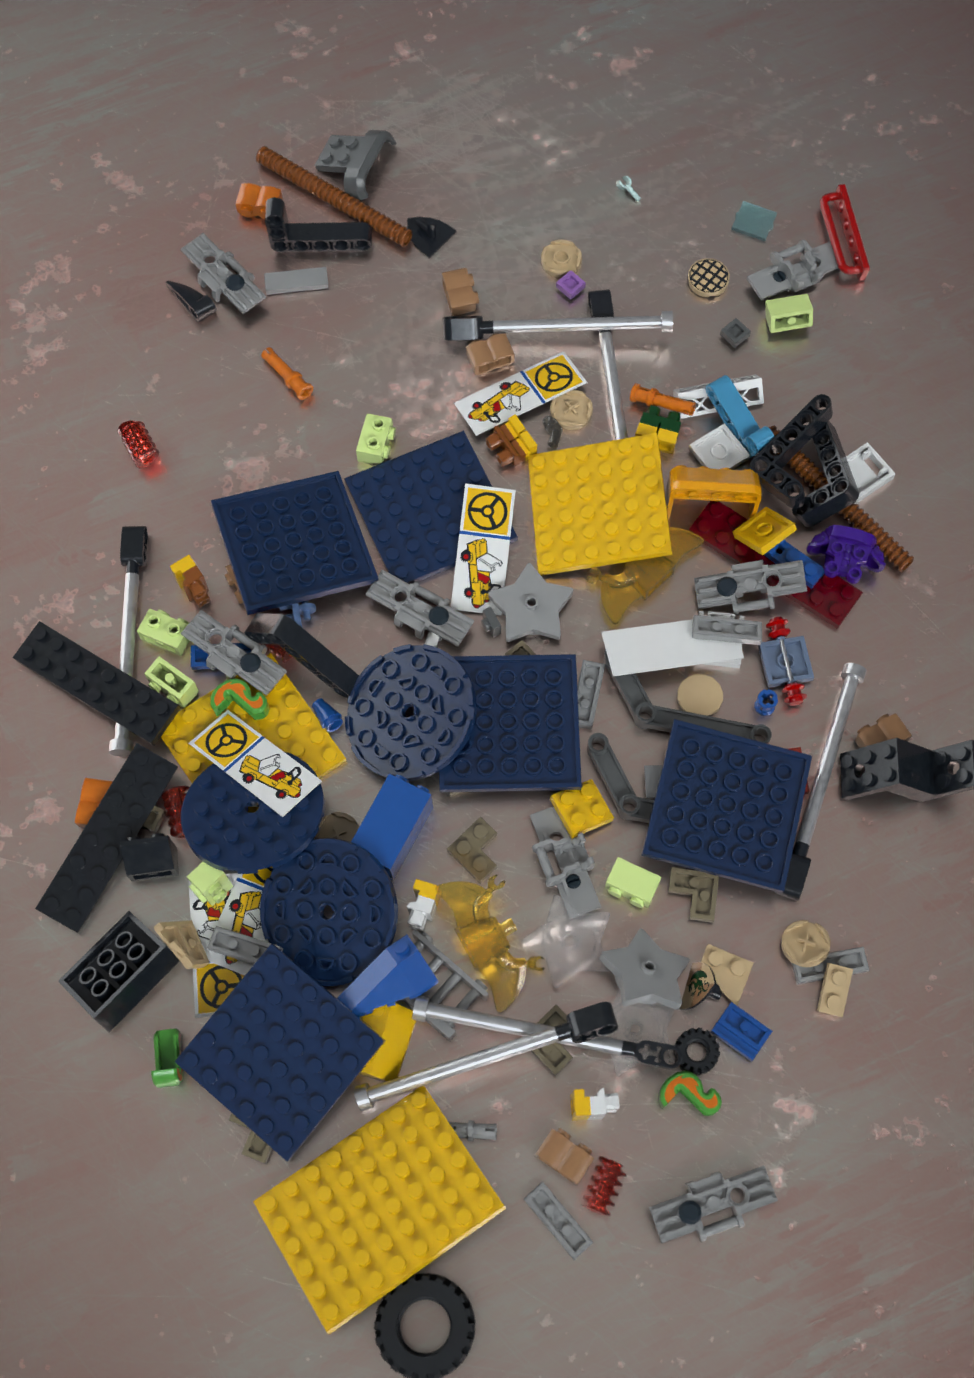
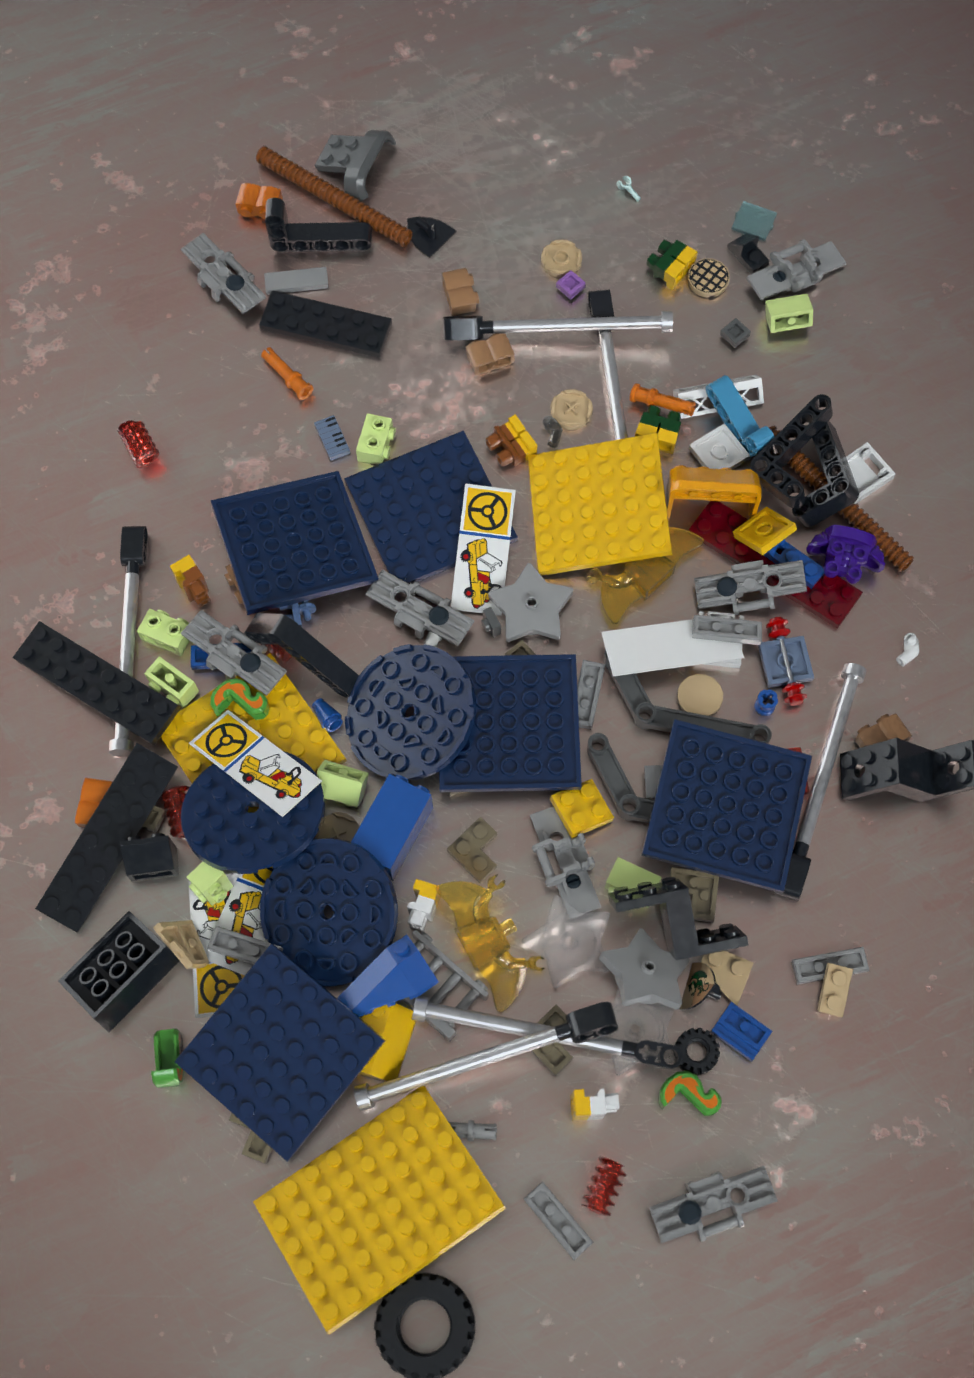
black piece [166,281,217,322] -> none
sticker [454,351,587,436] -> none
medium nougat brick [534,1128,595,1185] -> none
tan tile [781,920,831,967] -> none
red piece [820,184,870,281] -> none
none -> black plate [259,290,392,358]
none -> sand blue tile [314,415,351,461]
none -> yellowish green brick [317,760,369,807]
none -> black bracket [608,877,749,960]
none -> hips [646,239,698,290]
none -> black slope [727,234,770,274]
none -> white arm [896,633,919,667]

